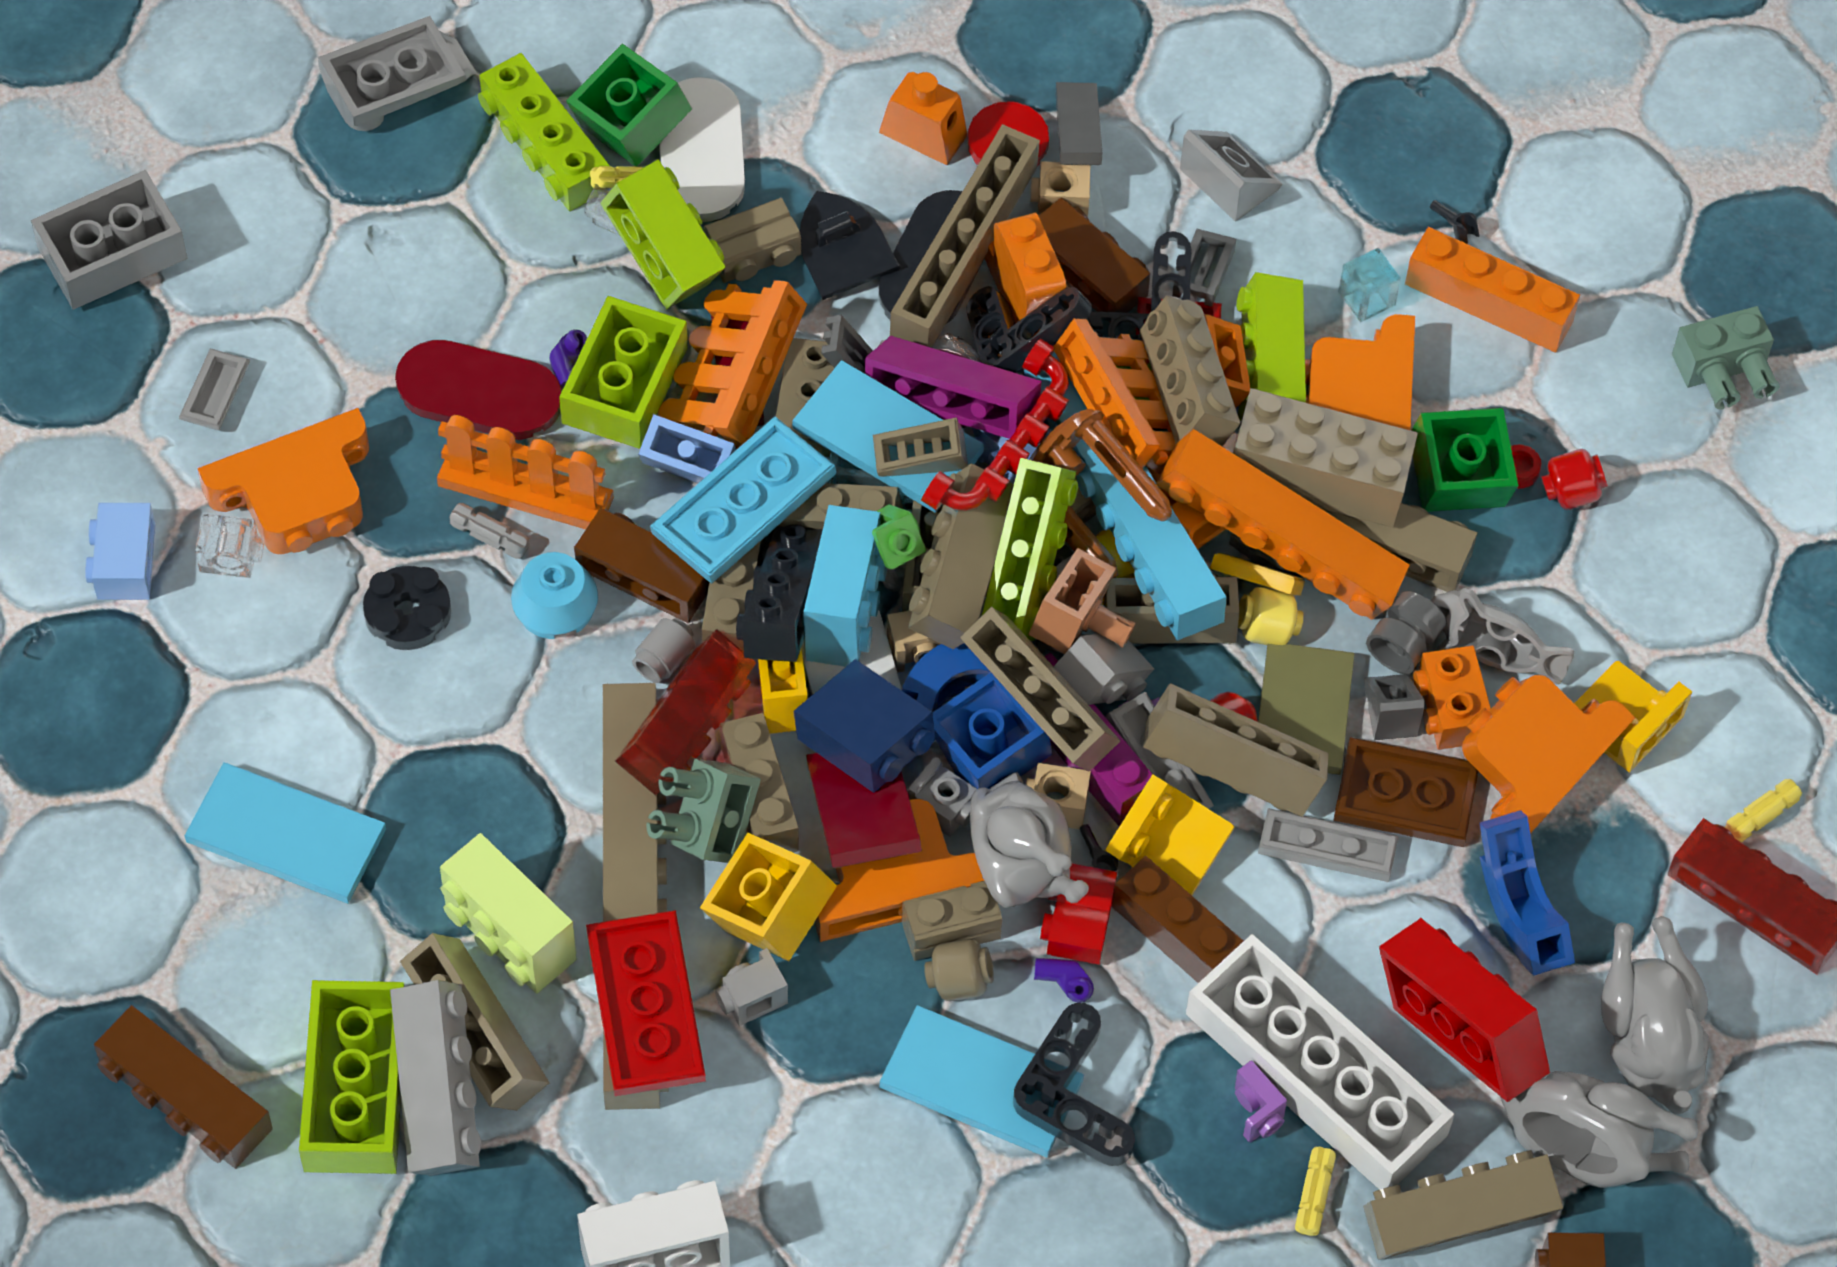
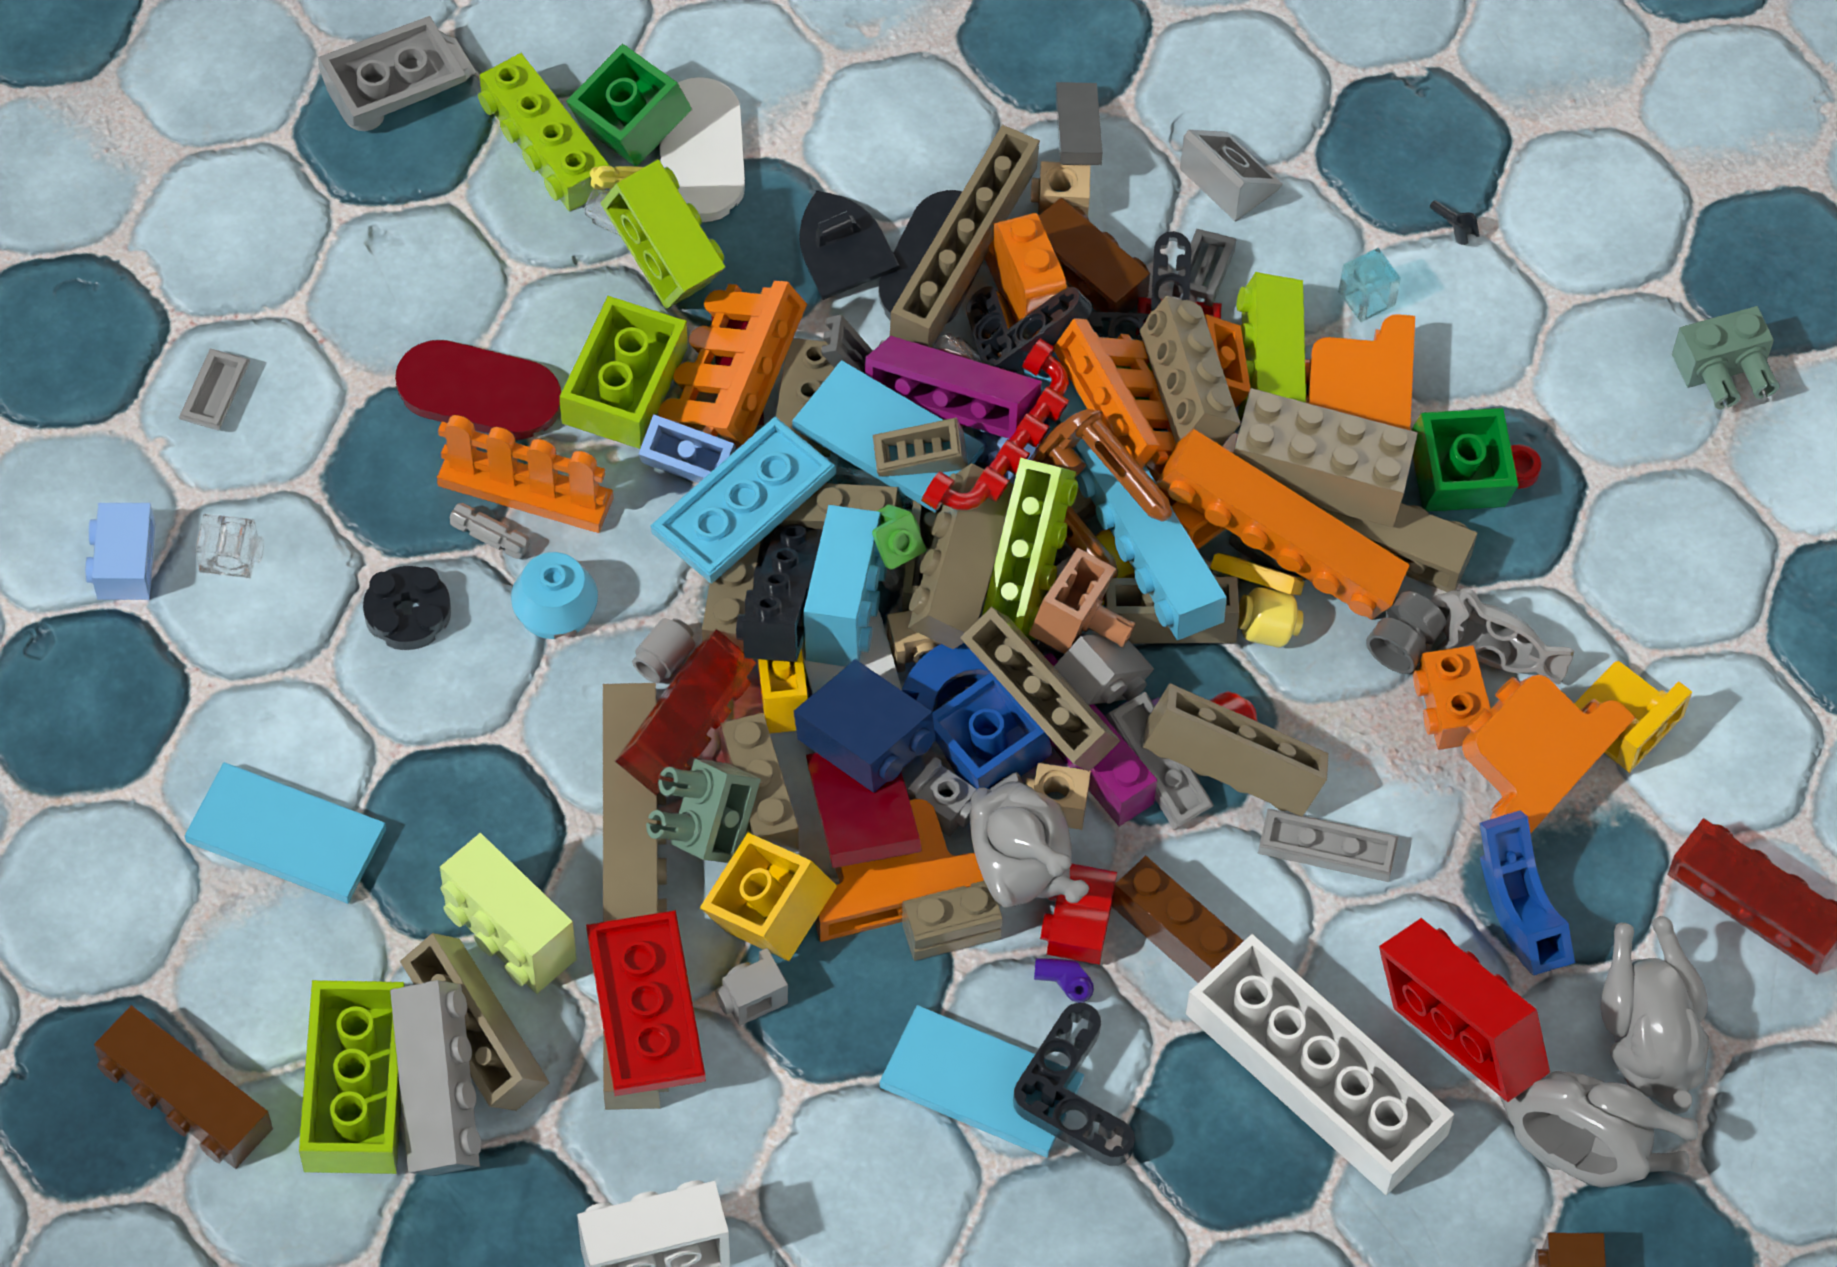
light grey brick [31,170,188,310] -> none
orange brick [197,408,369,554] -> none
dark purple arm [549,329,588,391] -> none
reddish brown brick [574,508,710,623] -> none
dark tan brick [704,198,801,283] -> none
orange torso [879,72,967,165] -> none
dark tan head [925,939,994,1002] -> none
red tile [967,102,1049,167] -> none
black hand [1079,824,1119,872] -> none
yellow bracket [1105,774,1234,895] -> none
medium lavender bracket [1235,1060,1287,1143] -> none
olive tile [1258,644,1355,775] -> none
light yellow axle [1295,1146,1336,1236] -> none
reddish brown tile [1333,737,1479,848] -> none
dark tan brick [1363,1150,1563,1260] -> none
dark grey slope [1364,674,1424,740] -> none
orange brick [1405,227,1580,353] -> none
red head [1541,448,1608,510] -> none
light yellow axle [1725,779,1802,843] -> none

